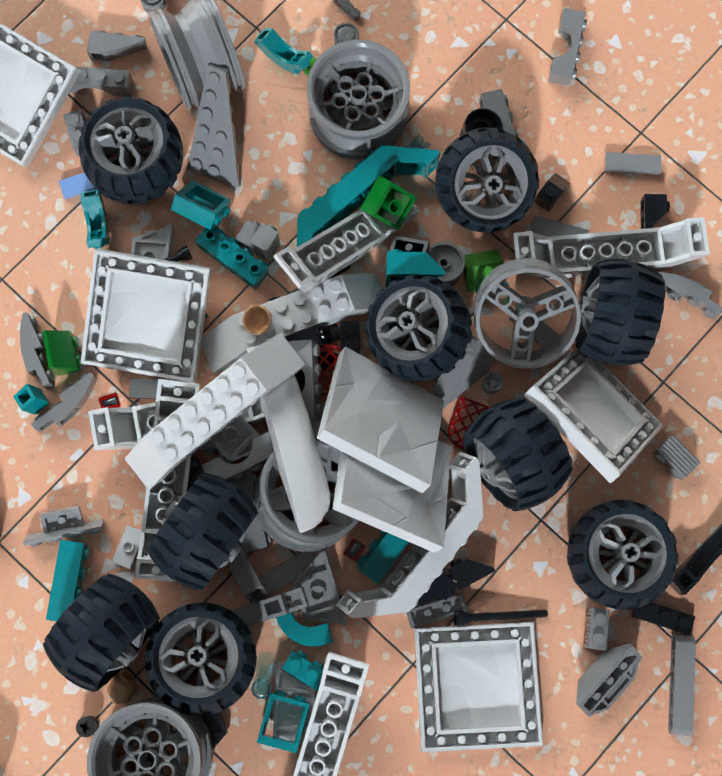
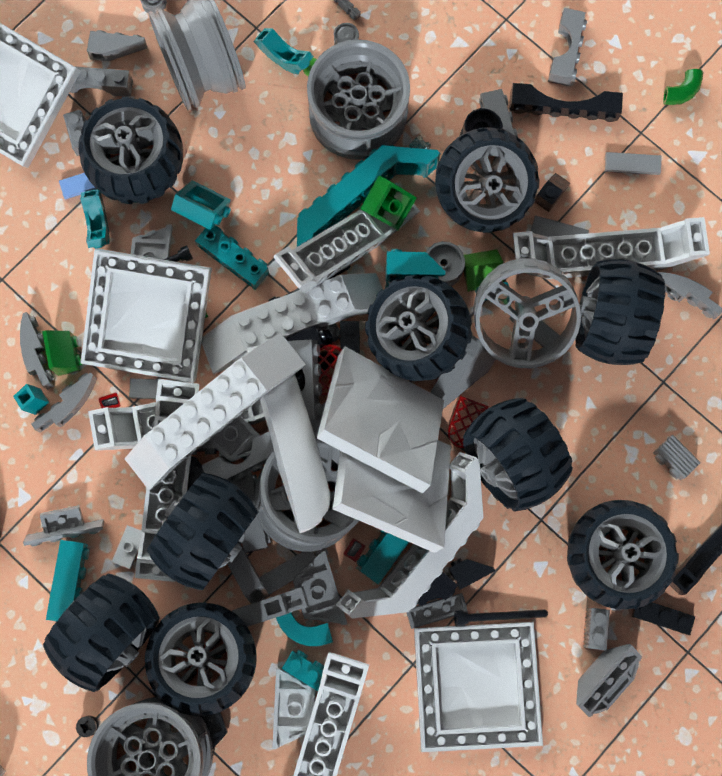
light nougat head [107,672,137,704] -> none
light grey wing [187,64,241,188] -> none
light grey brick [235,220,280,262] -> none
light nougat hair [242,305,273,335] -> none
clear light blue wheel [251,678,272,699] -> none
teal window [257,690,310,753] -> none
black slope [390,235,430,253] -> none
light grey wheel [482,372,503,394] -> none
white tile [524,348,663,484] -> none
black slope [640,194,670,229] -> none
light grey beam [668,634,696,736] -> none
none -> black arch [509,83,623,122]
none -> green cylinder [663,69,704,105]

